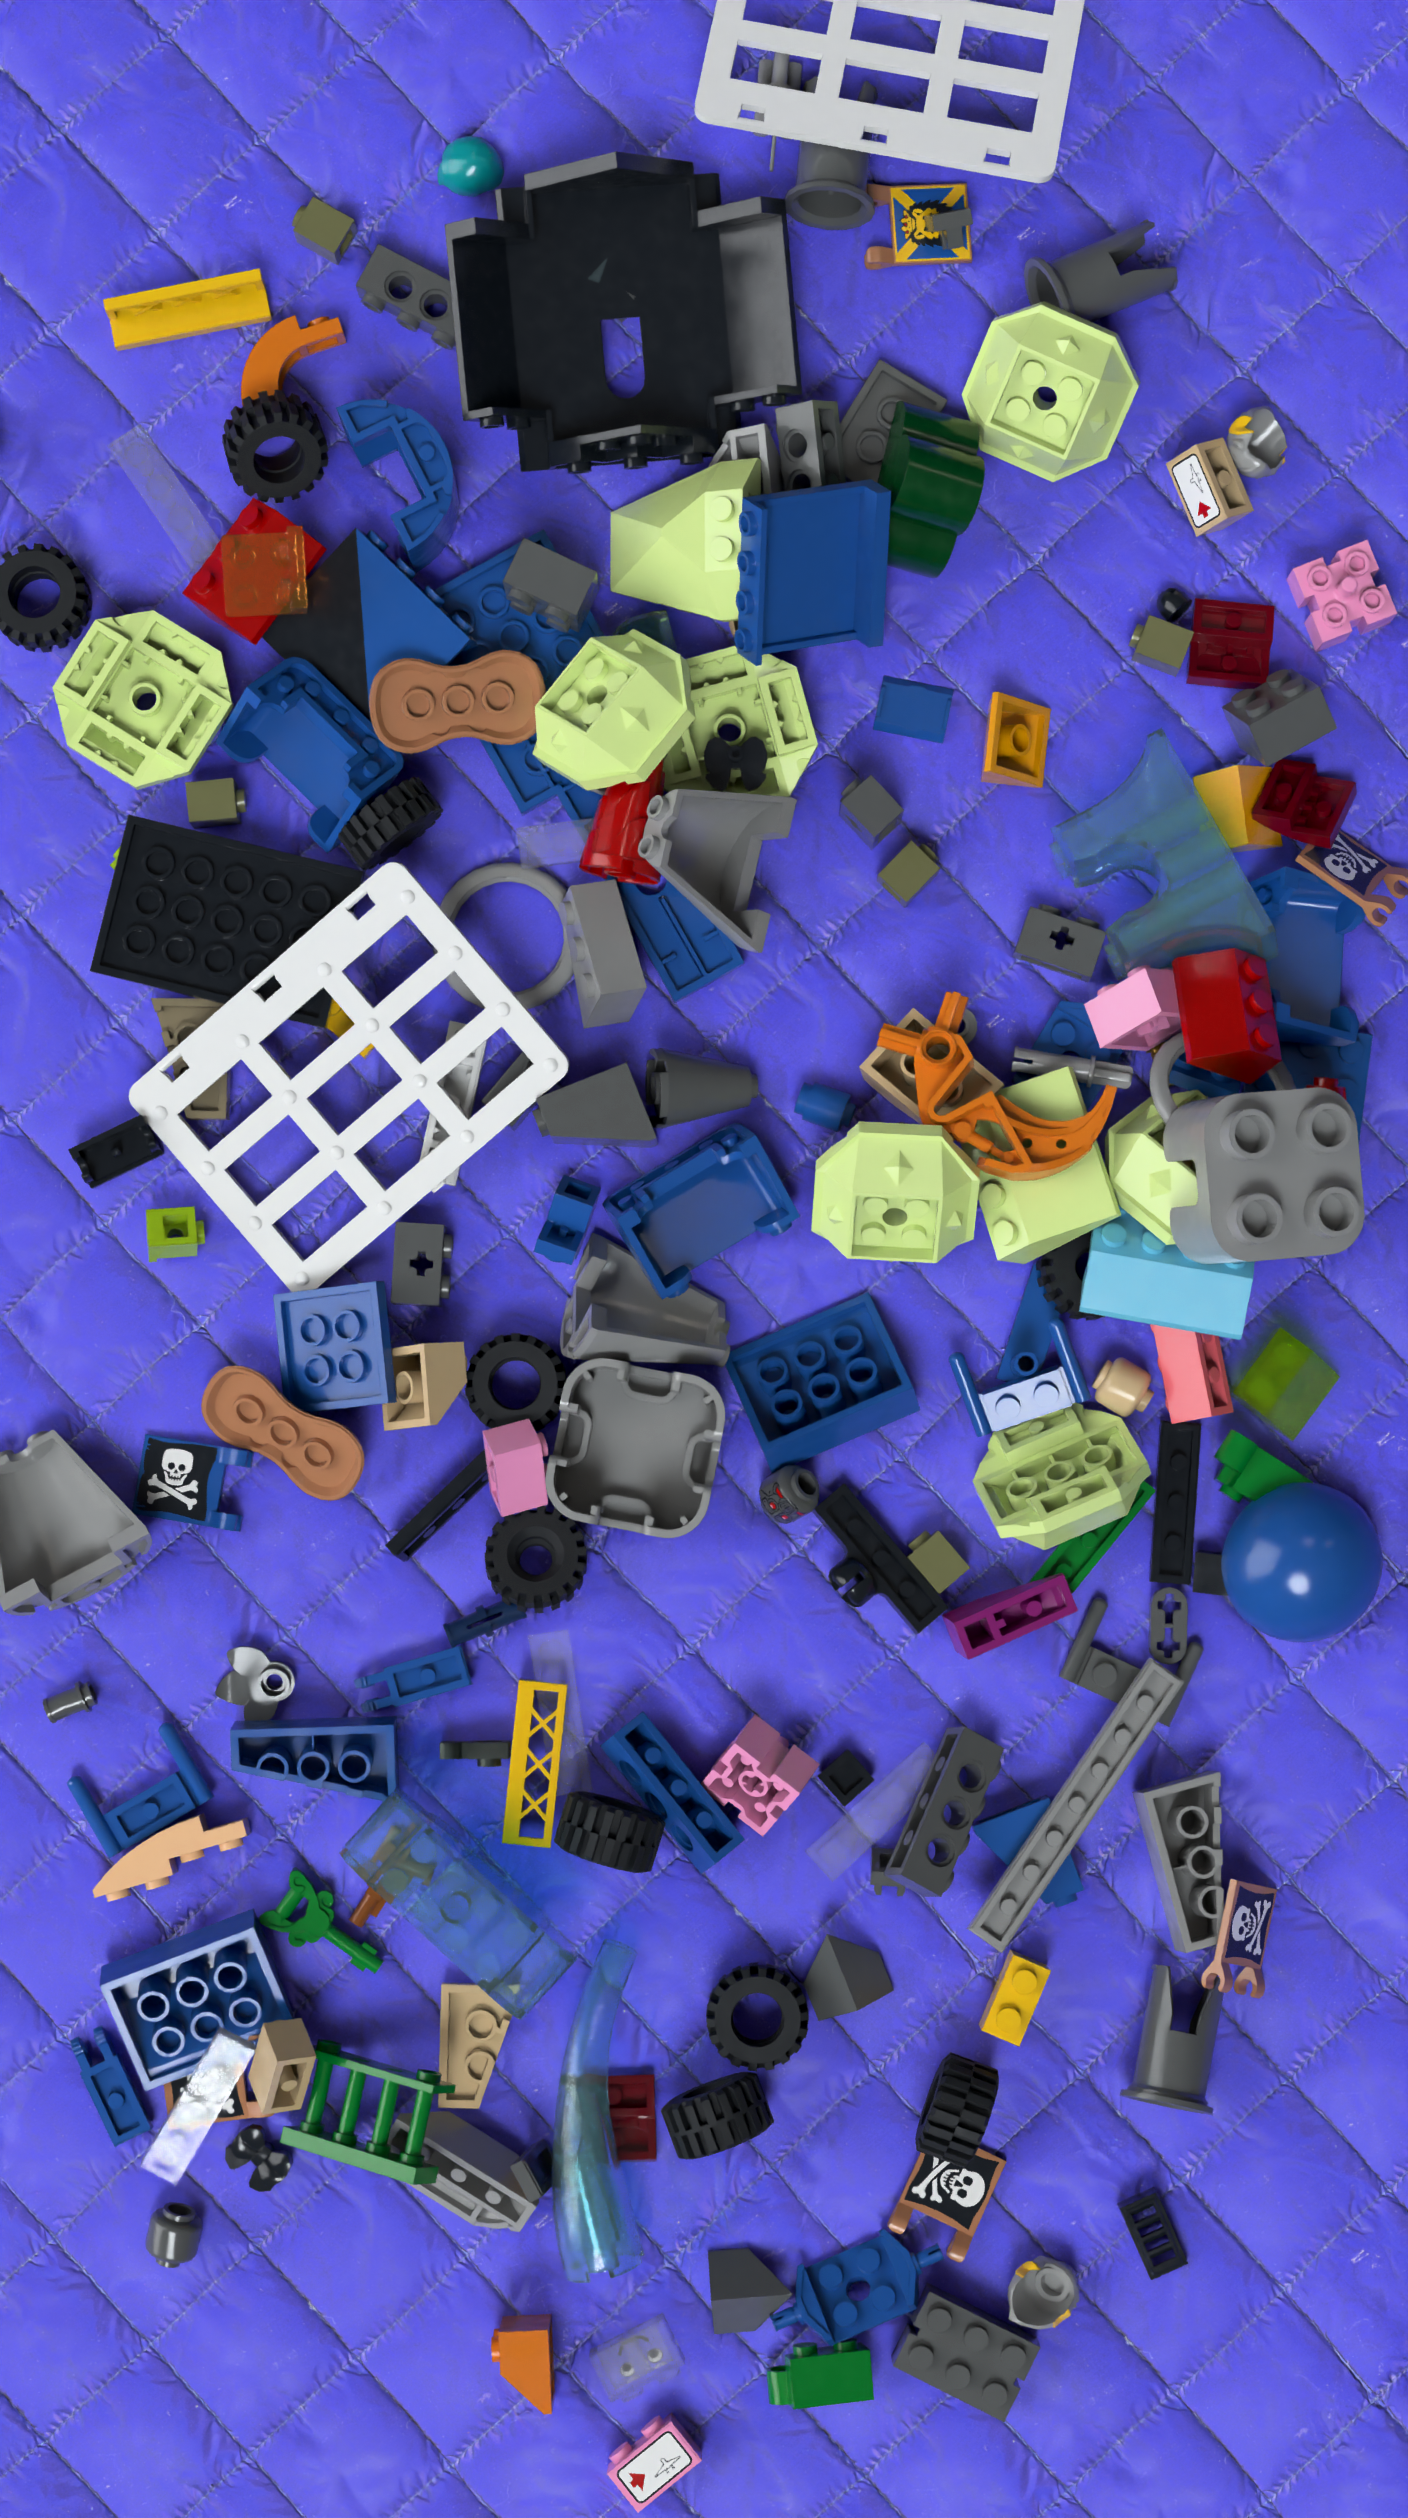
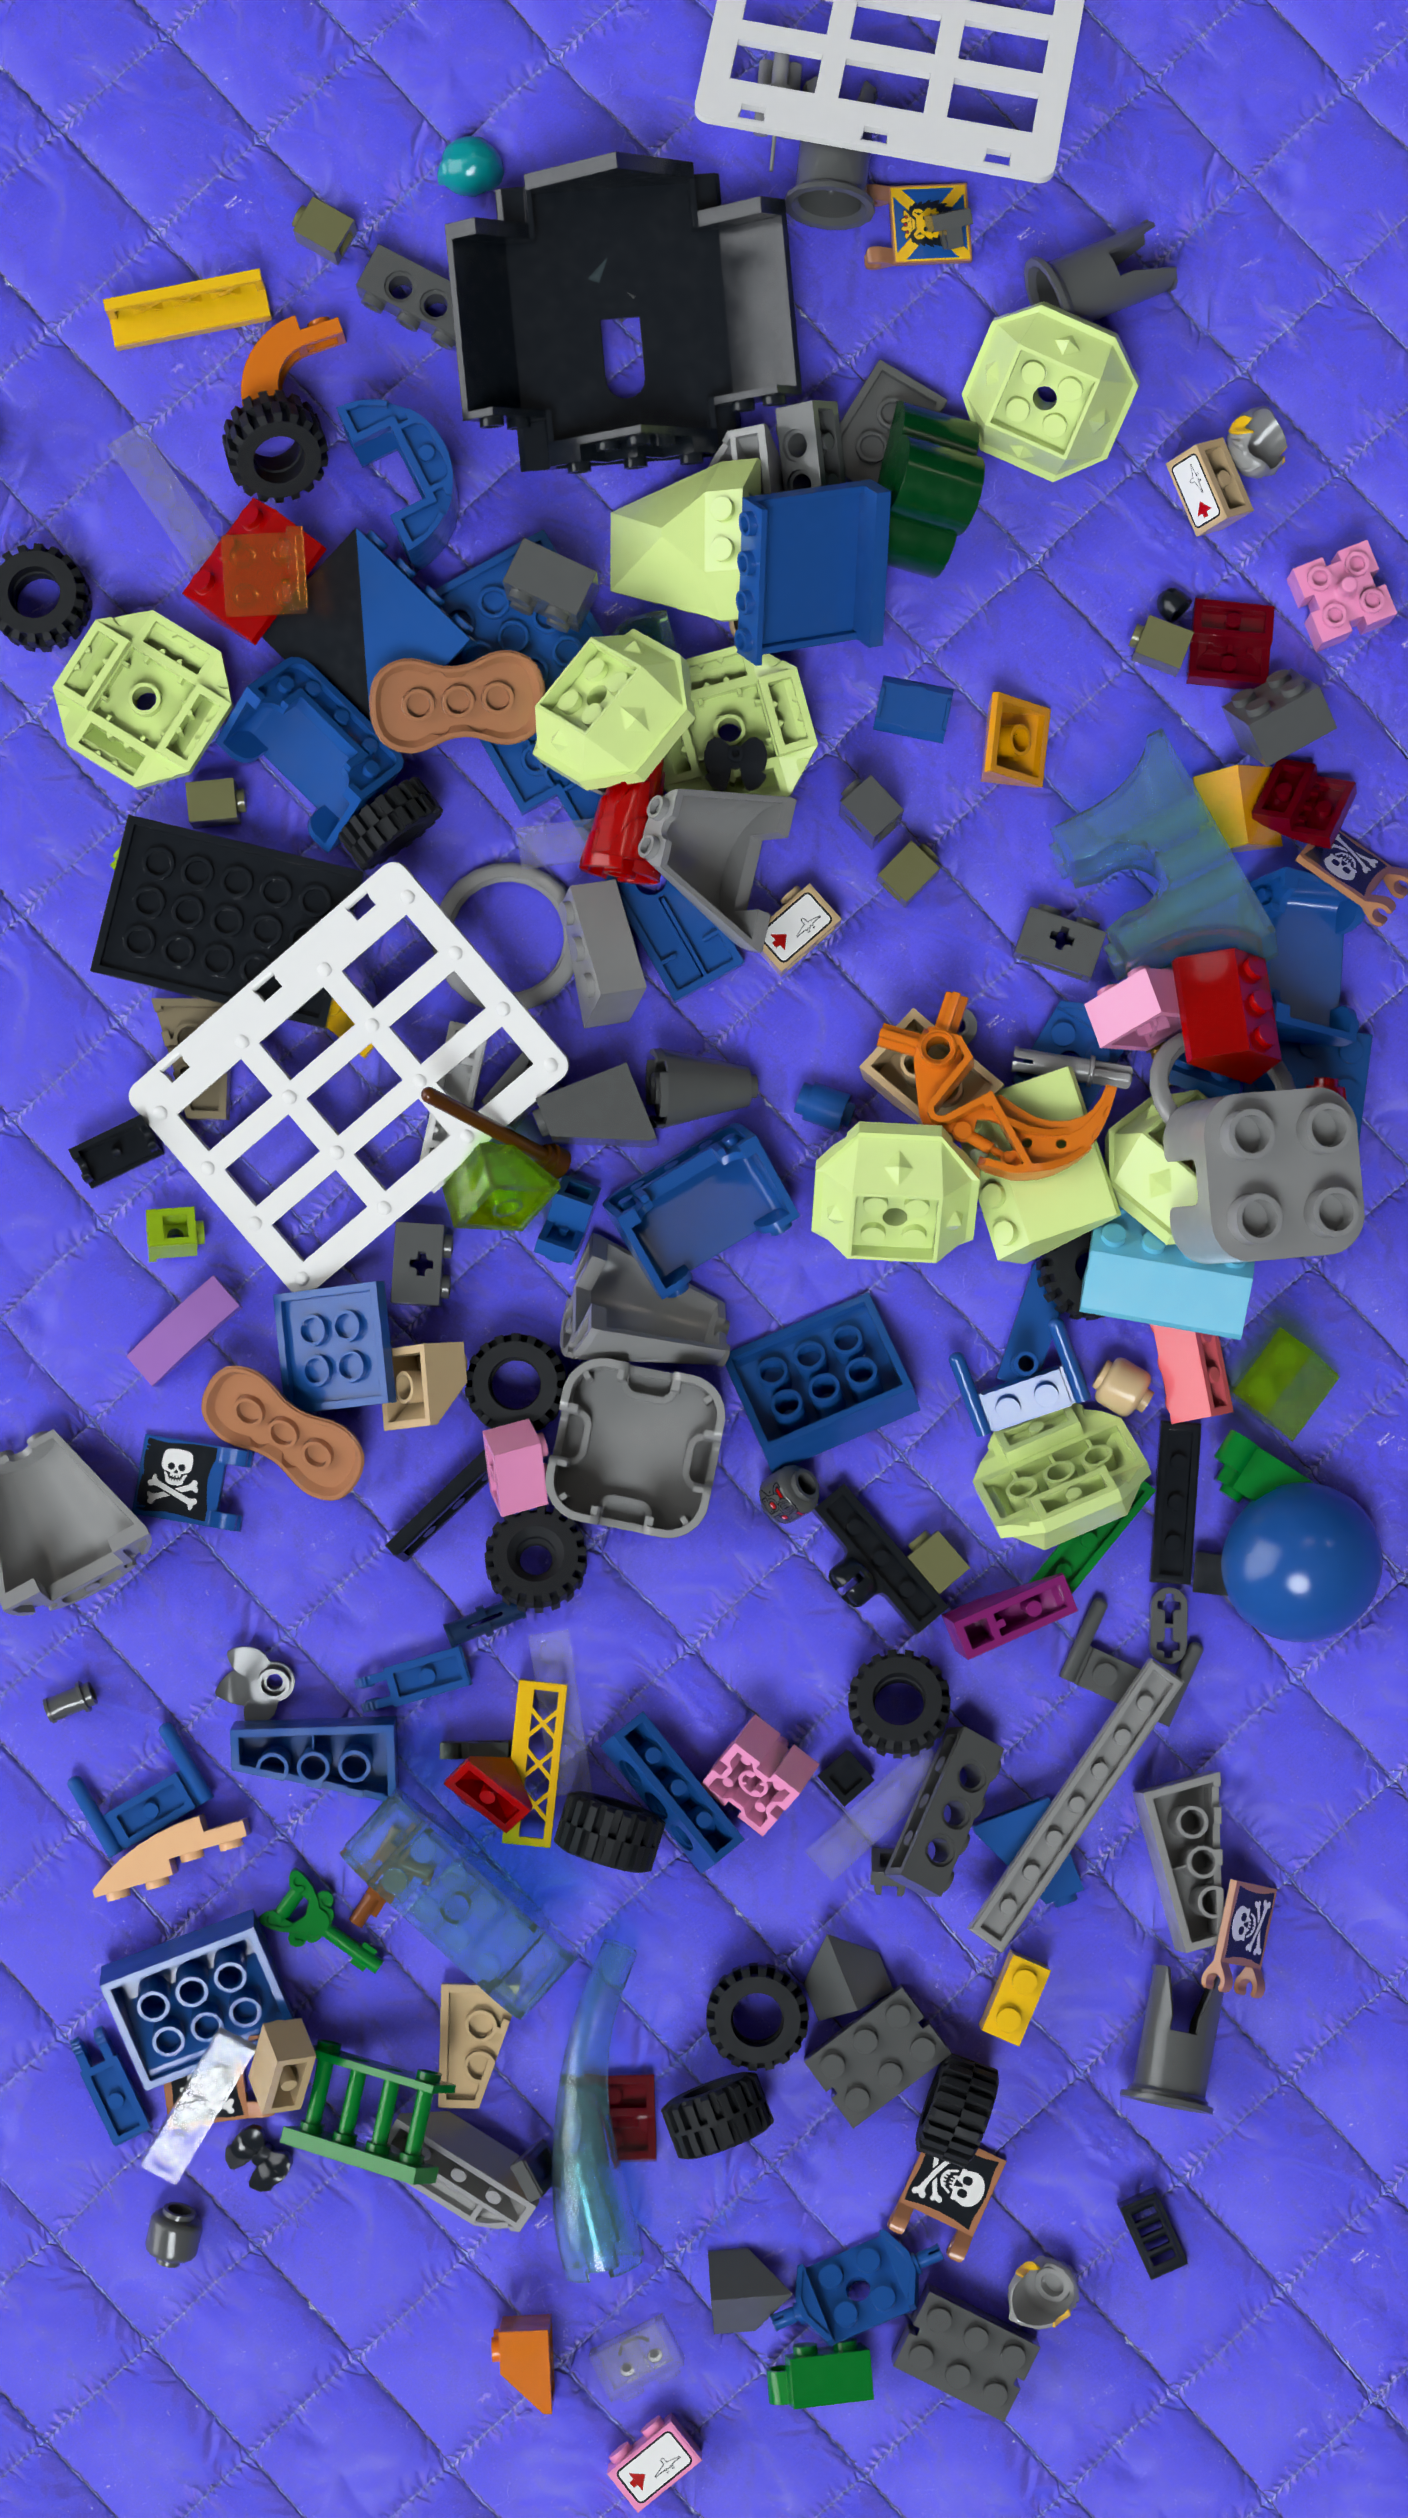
none -> medium lavender slope [127,1275,243,1387]
none -> reddish brown piece [421,1087,571,1179]
none -> clear neon green slope [442,1142,561,1231]
none -> red slope [444,1756,533,1833]
none -> brick [760,883,842,977]
none -> dark grey piece [804,1984,951,2129]
none -> black tyre [848,1649,950,1759]

